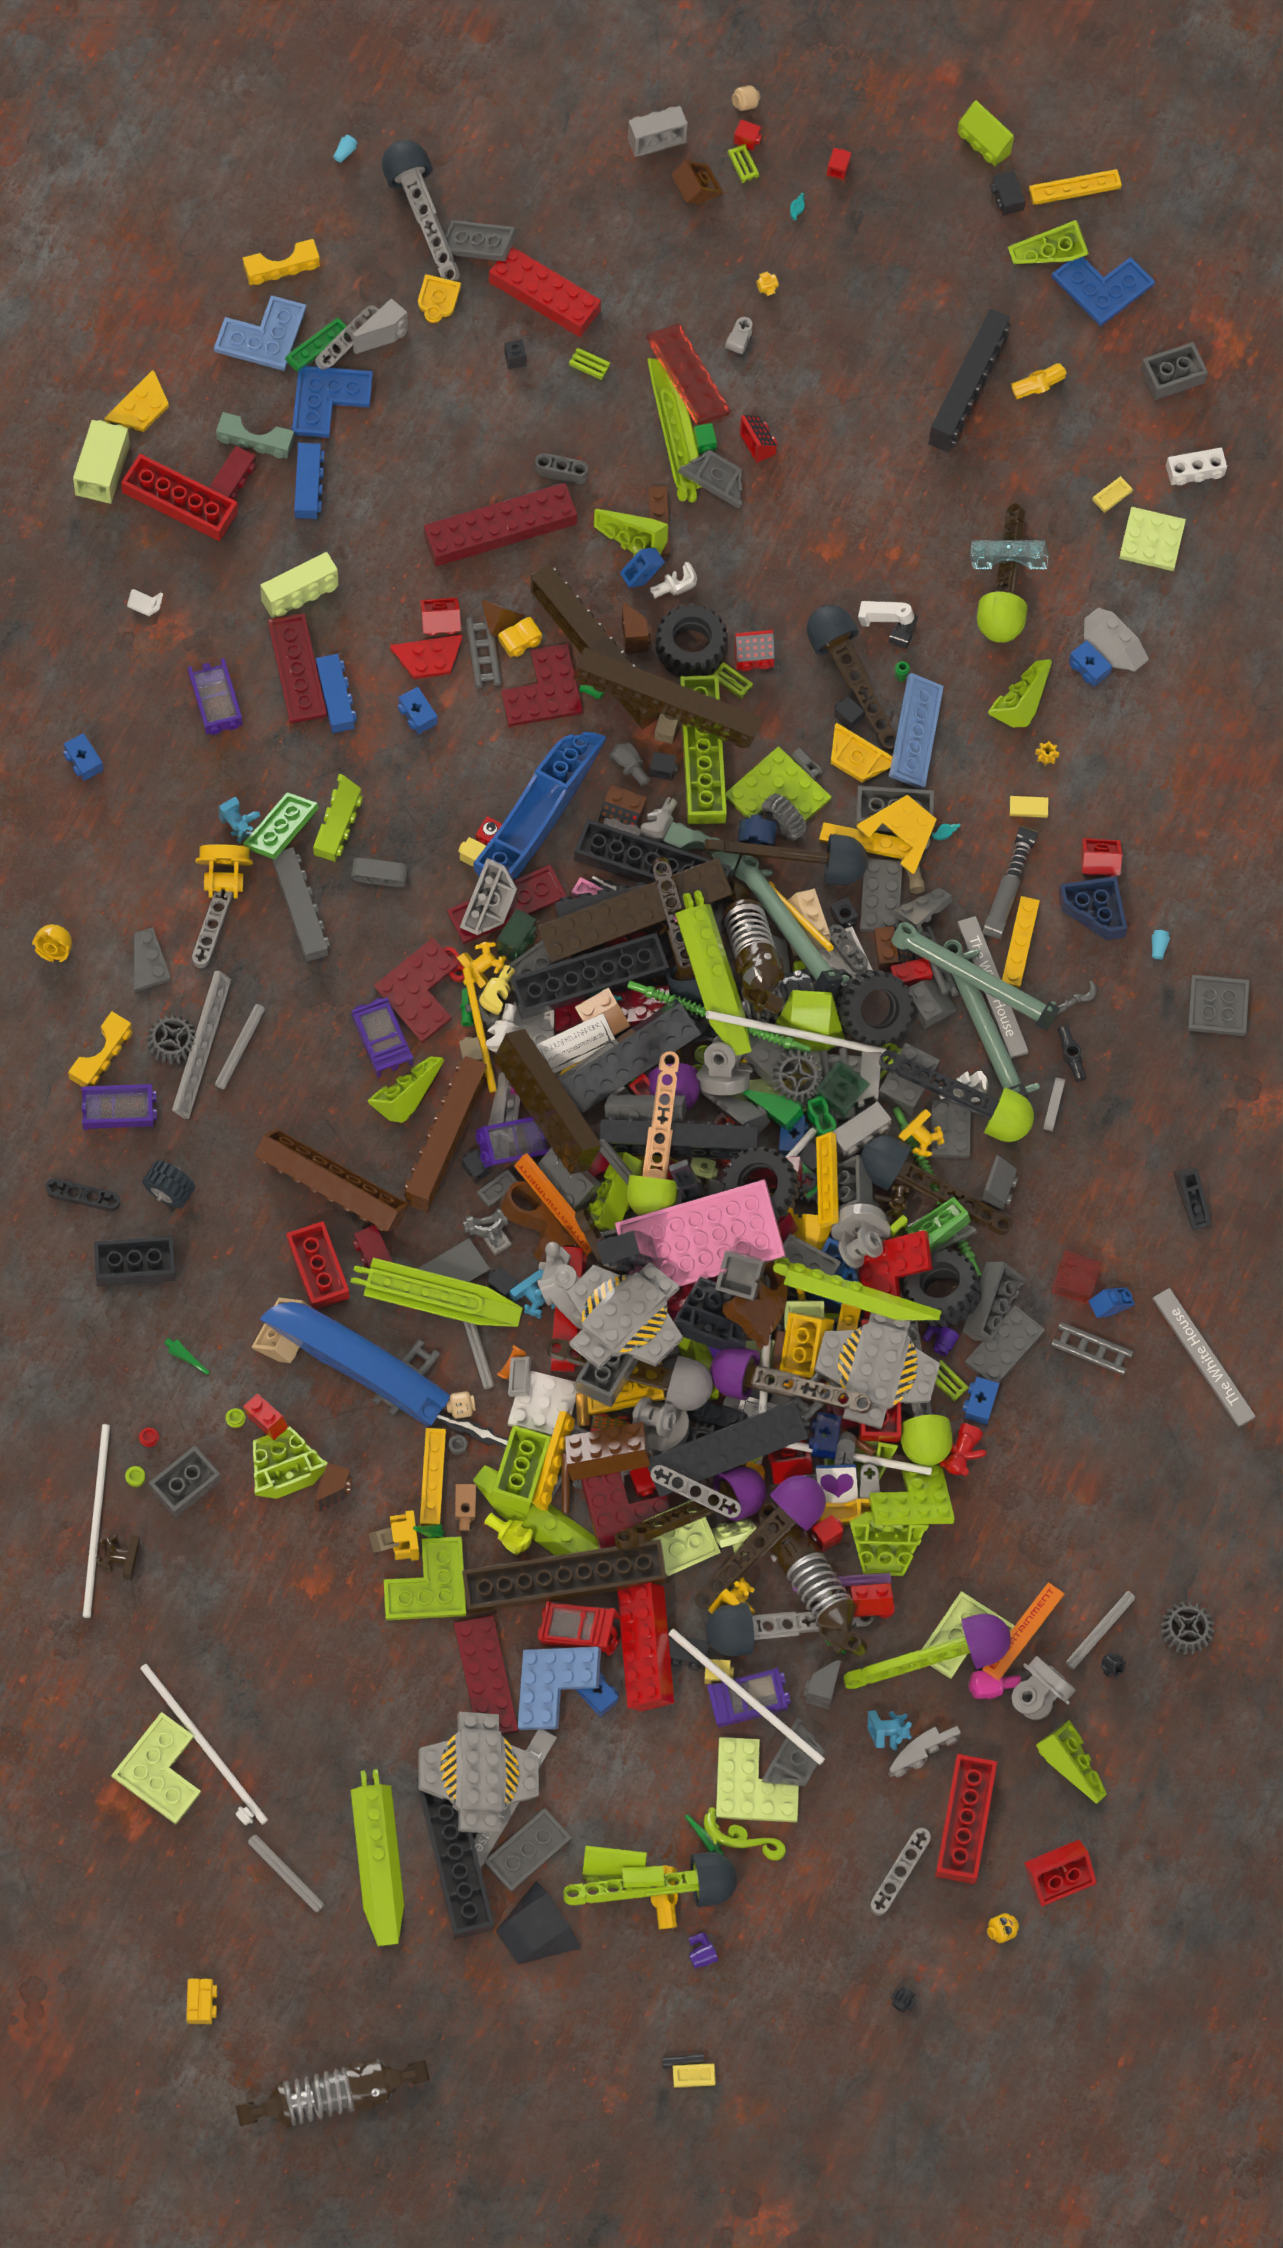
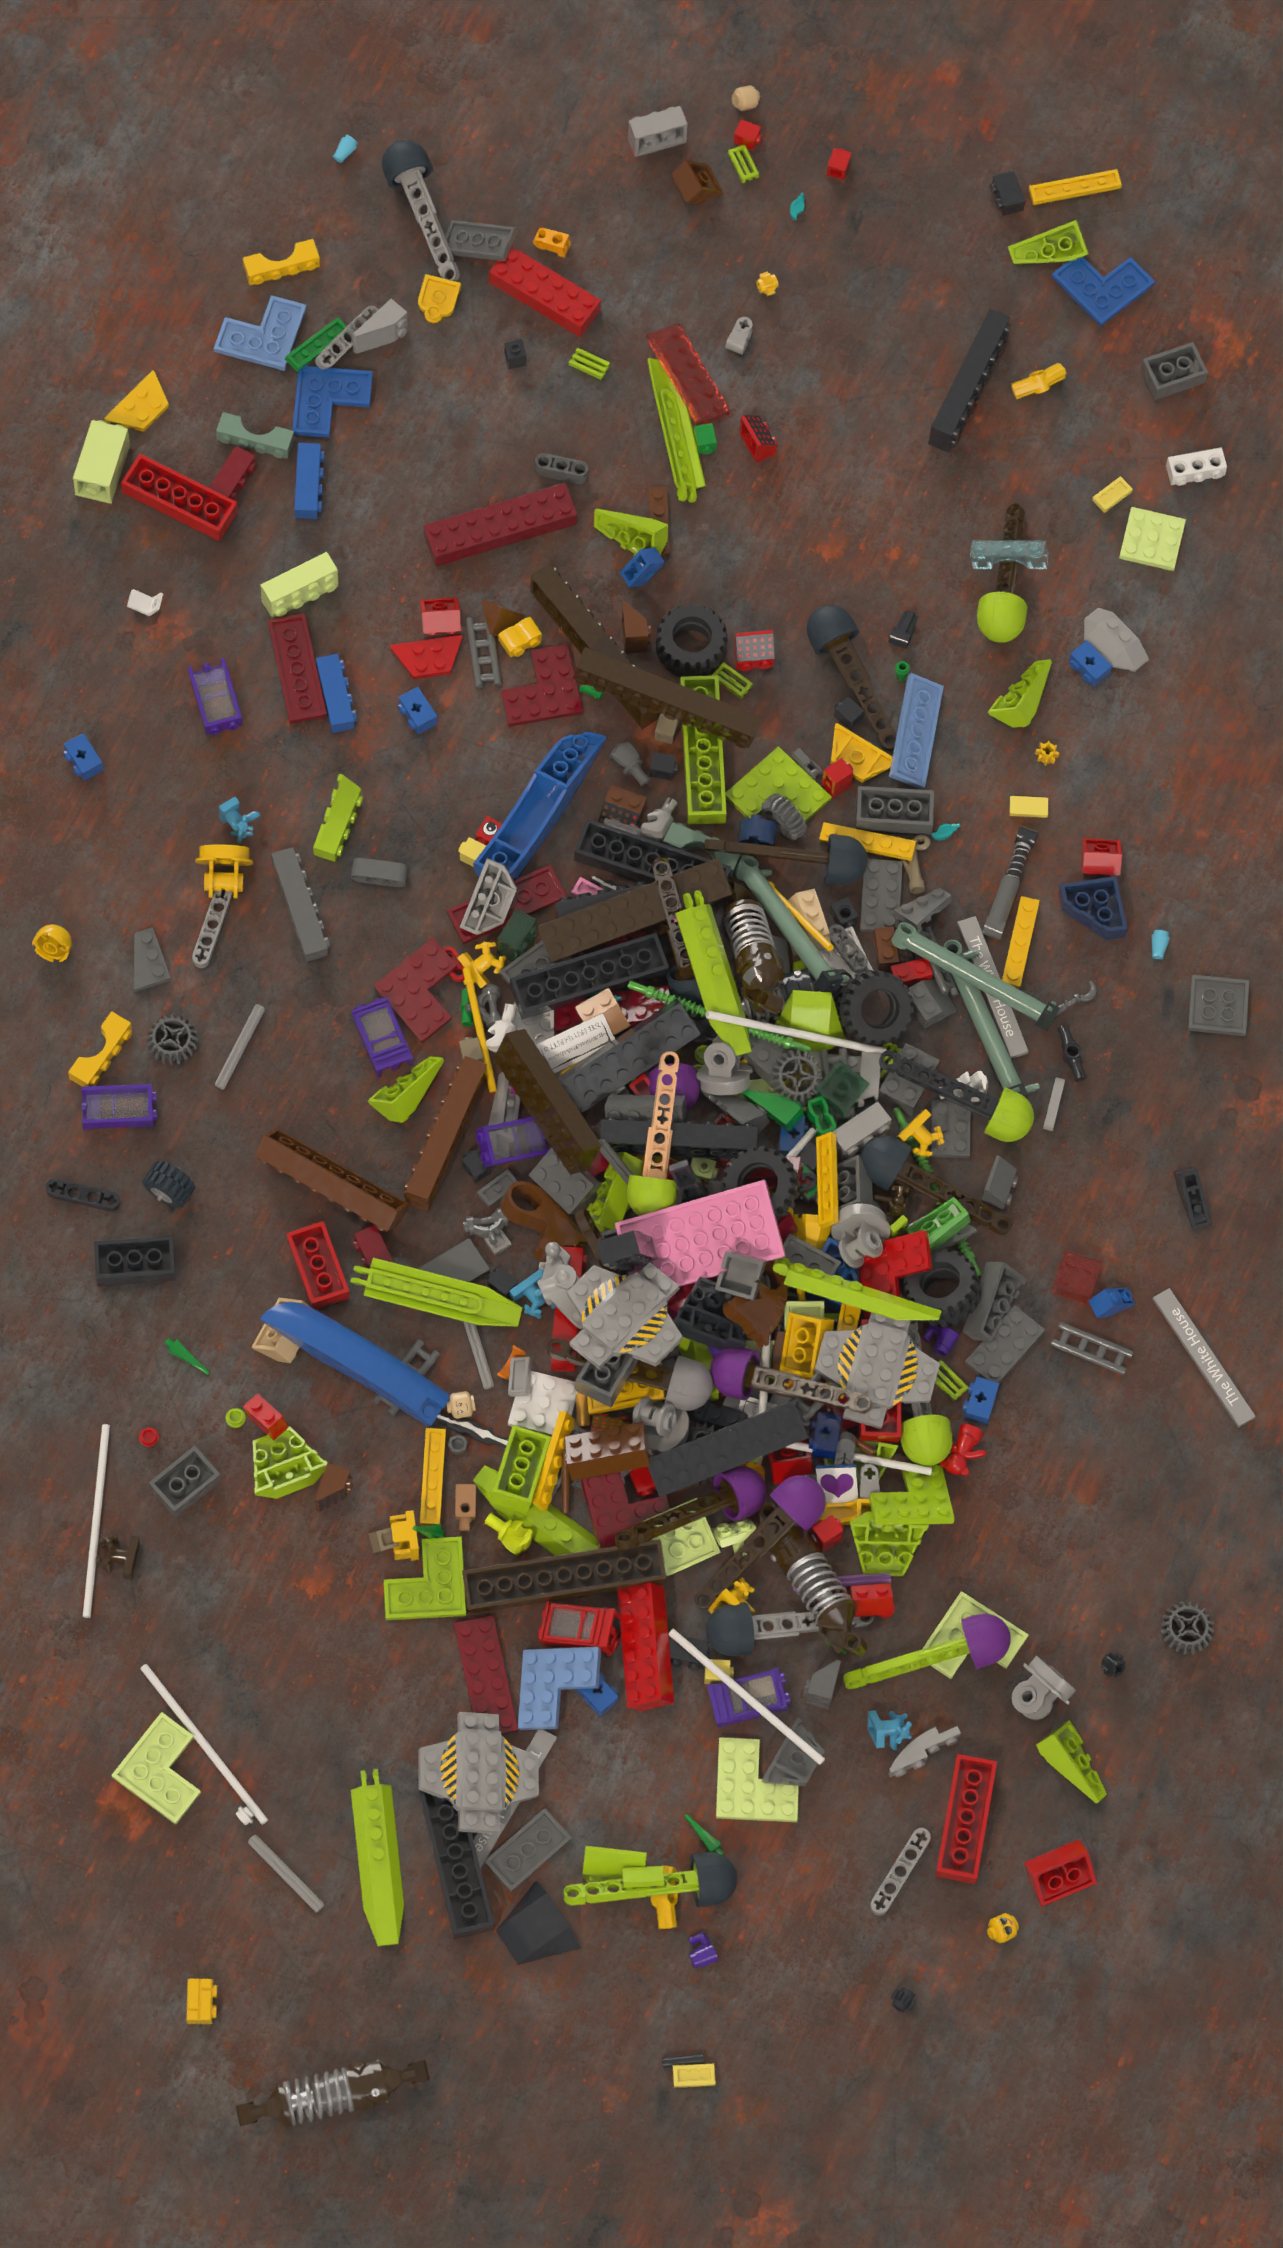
lime tile [125,1466,146,1487] -> none
light grey tile [172,971,232,1119] -> none
bright green plate [243,792,319,859] -> none
light yellow piece [479,965,515,1015] -> none
orange tile [515,1153,593,1255] -> none
white piece [650,562,697,599] -> none
light grey beam [650,1465,741,1518] -> none
dark grey wing [678,450,742,509] -> none
lime plant [704,1808,786,1861] -> none
yellow wing [856,795,937,875] -> none
white leg [858,601,914,626] -> none
lime slope [957,101,1014,167] -> none
dark pink piece [968,1671,1021,1699] -> none
orange tile [982,1582,1065,1681] -> none
light grey axle [1066,1591,1135,1669] -> none
none -> light orange leg [533,228,571,258]
none -> red brick [822,758,853,799]

